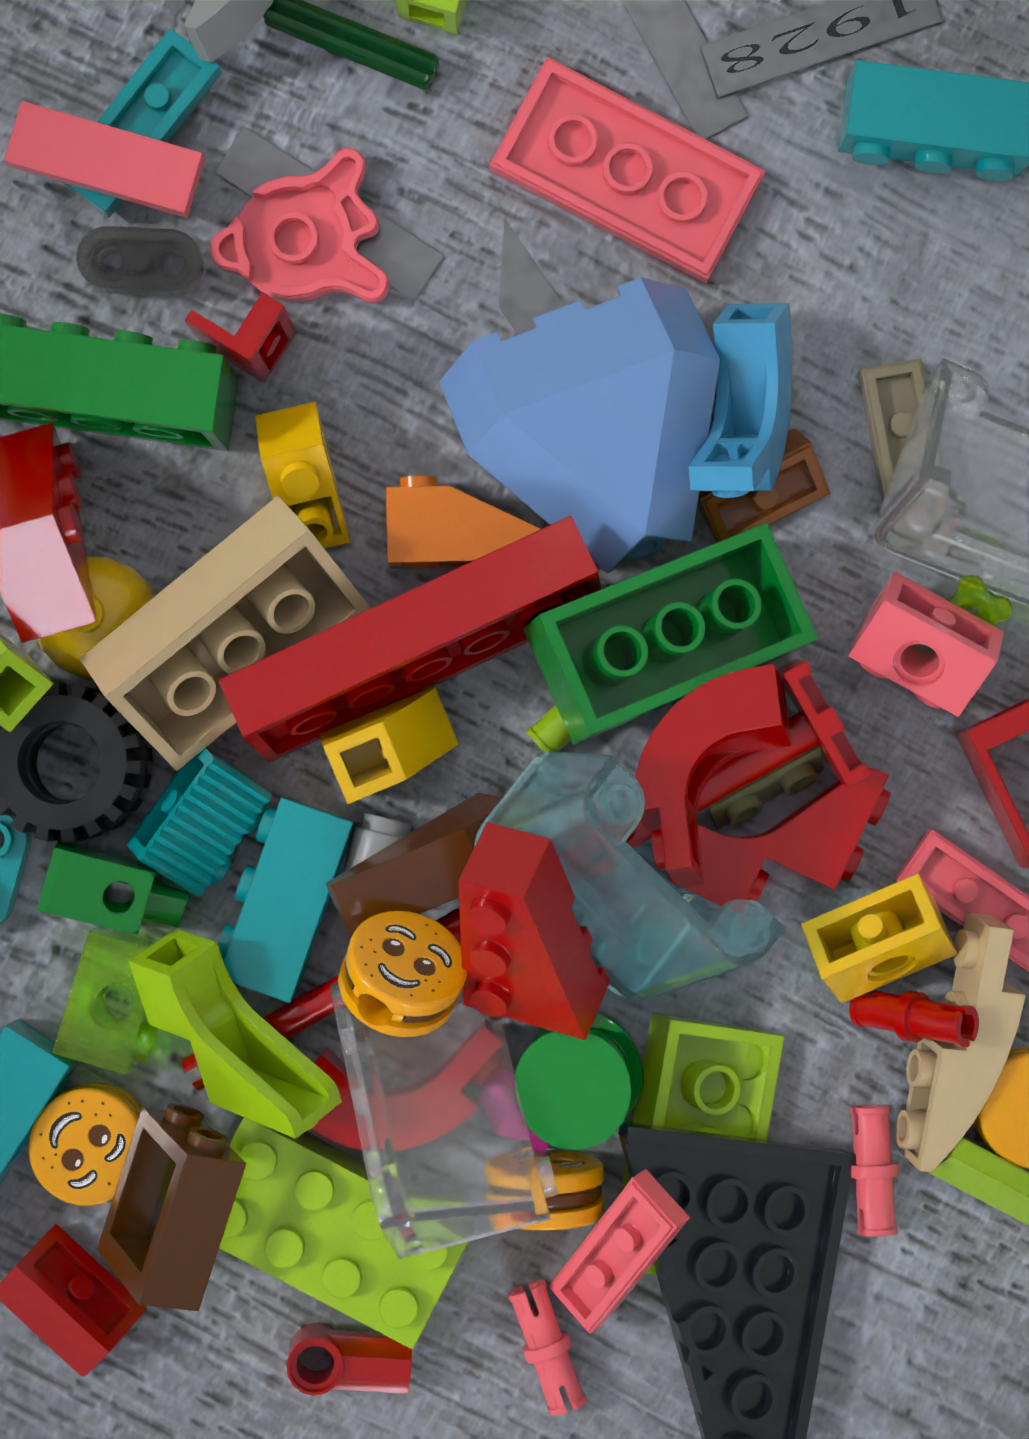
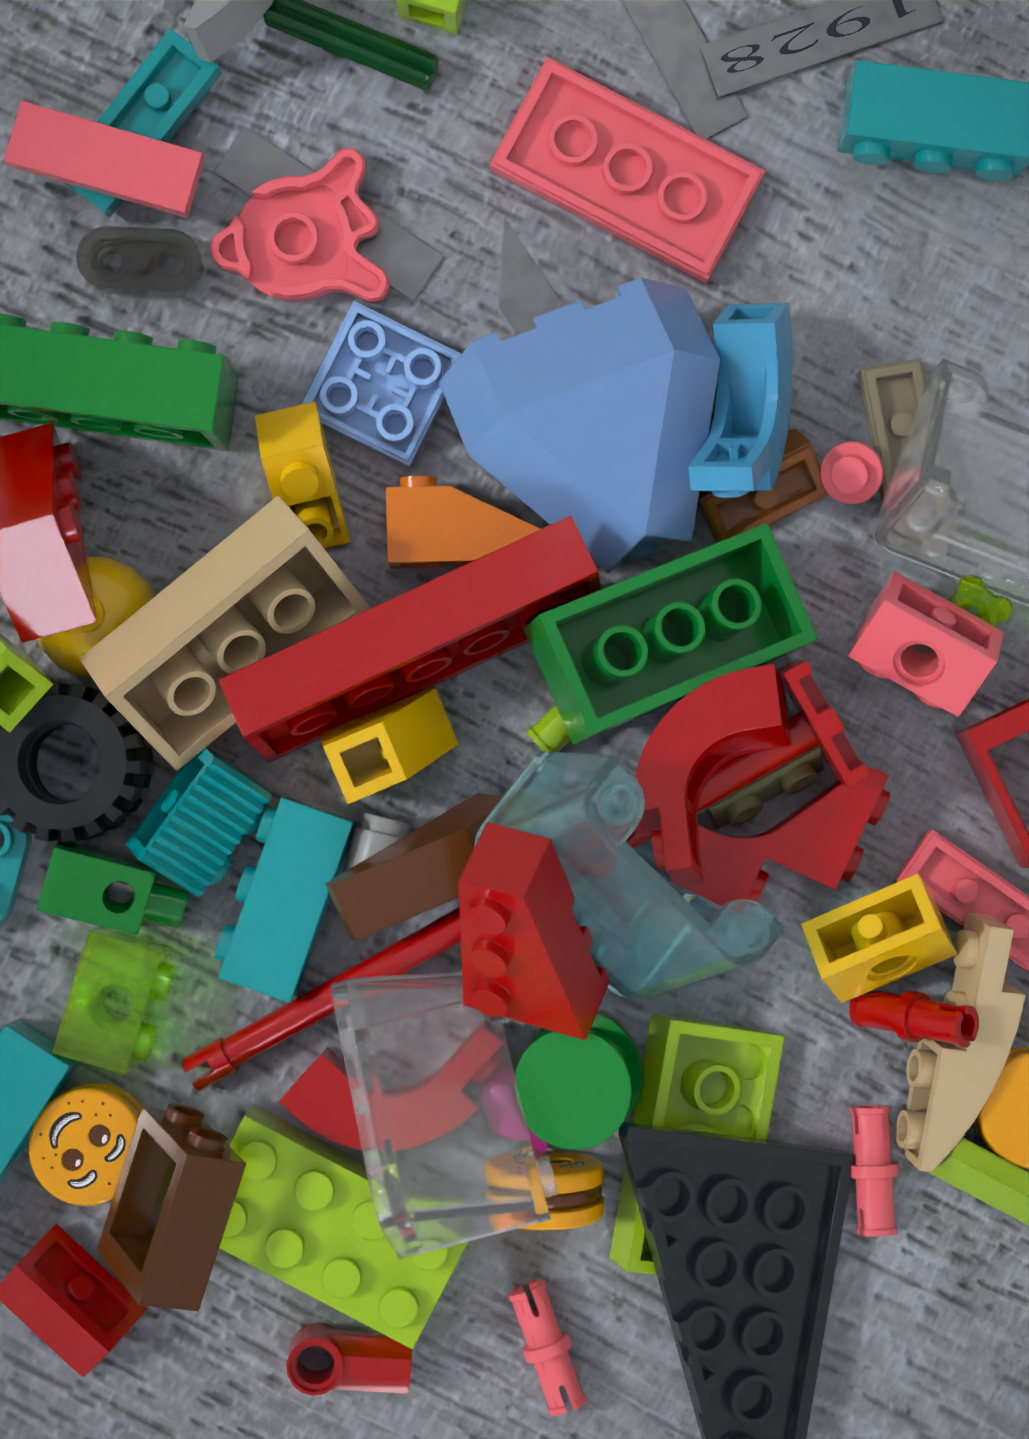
lime arch [128,929,342,1139] -> none
red panel [185,292,297,384] -> none
light orange head [338,911,467,1037] -> none
coral tile [548,1169,690,1334] -> none
none -> light blue tile [302,301,461,469]
none -> coral plate [820,441,884,504]

